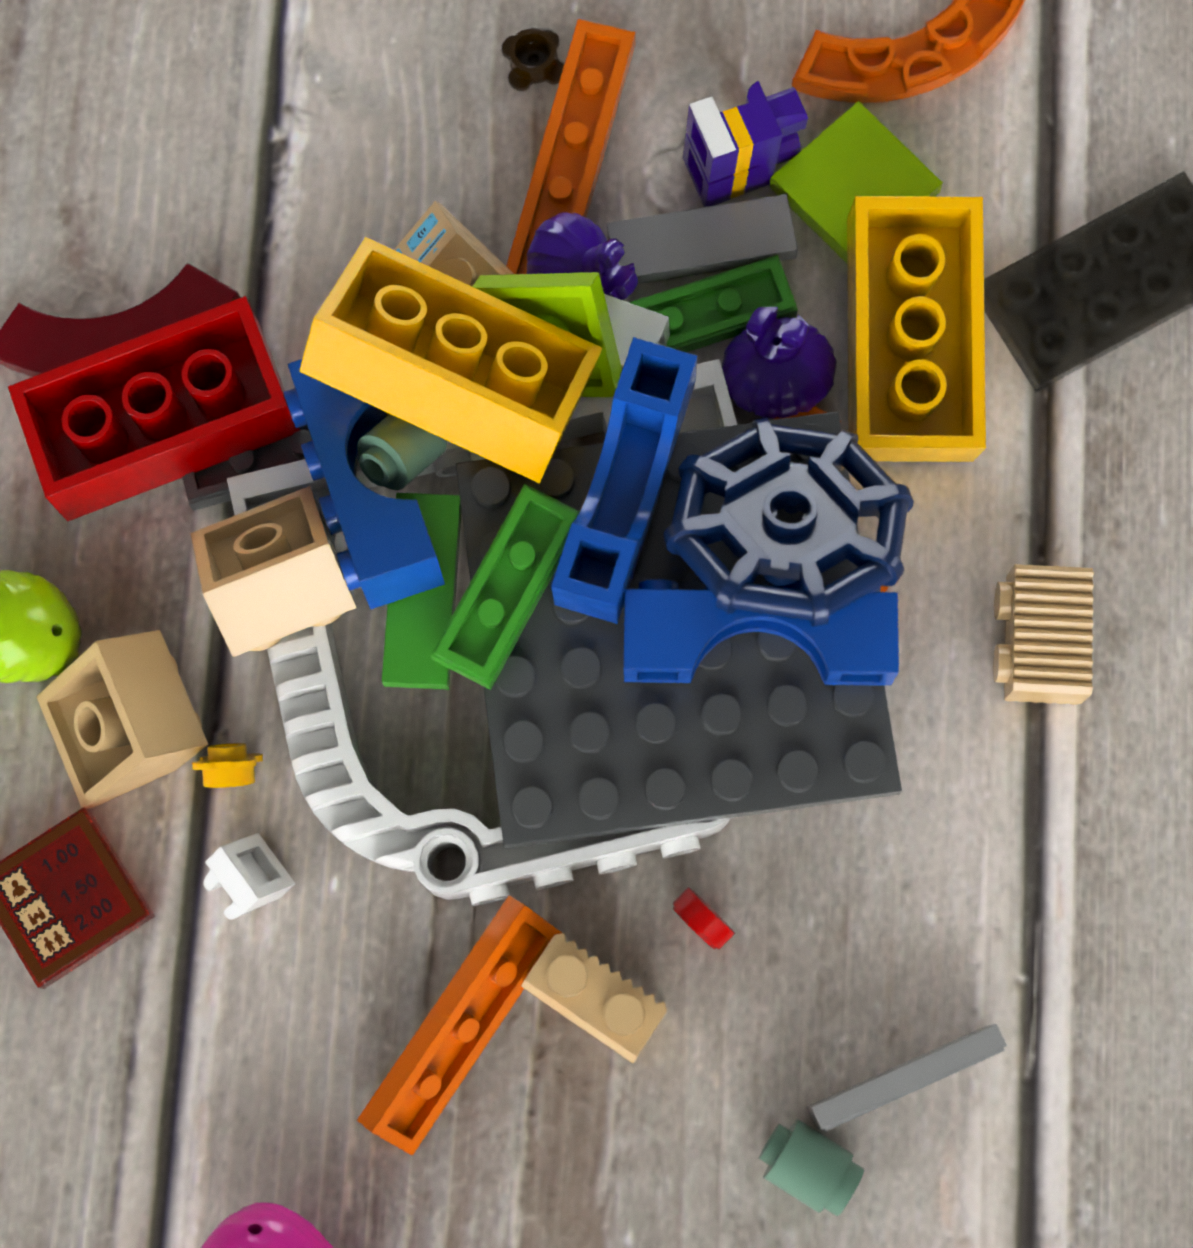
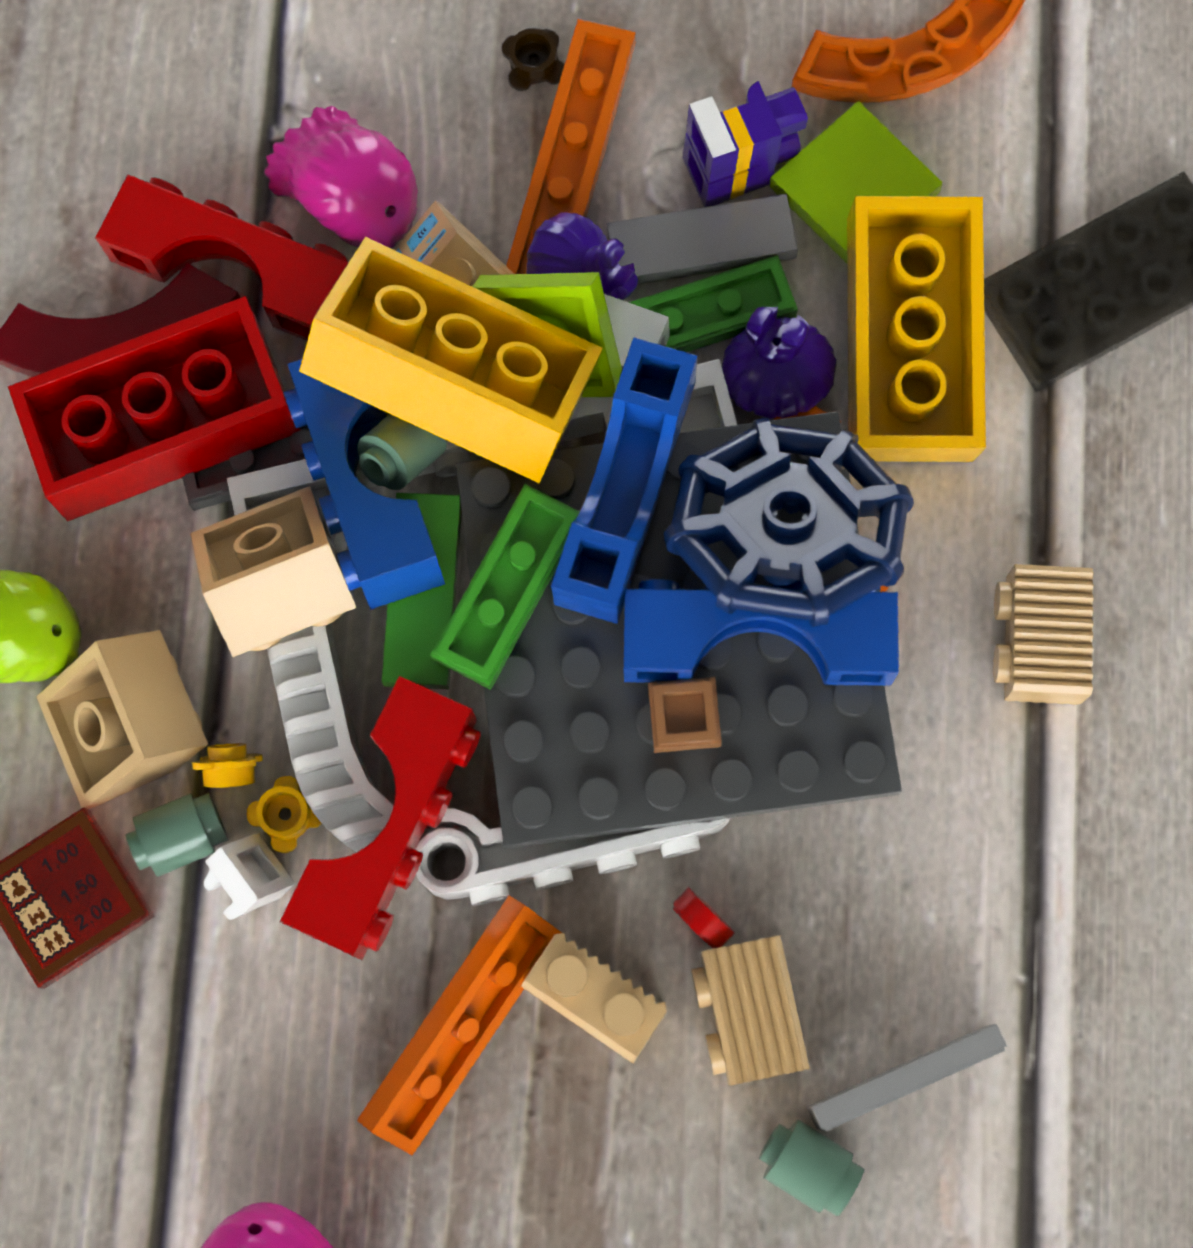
none -> red arch [95,174,348,341]
none -> sand green brick [125,793,228,877]
none -> yellow plate [246,776,322,853]
none -> dark pink piece [264,106,418,249]
none -> red arch [279,676,481,960]
none -> medium nougat tile [648,677,722,753]
none -> tan brick [691,935,810,1086]

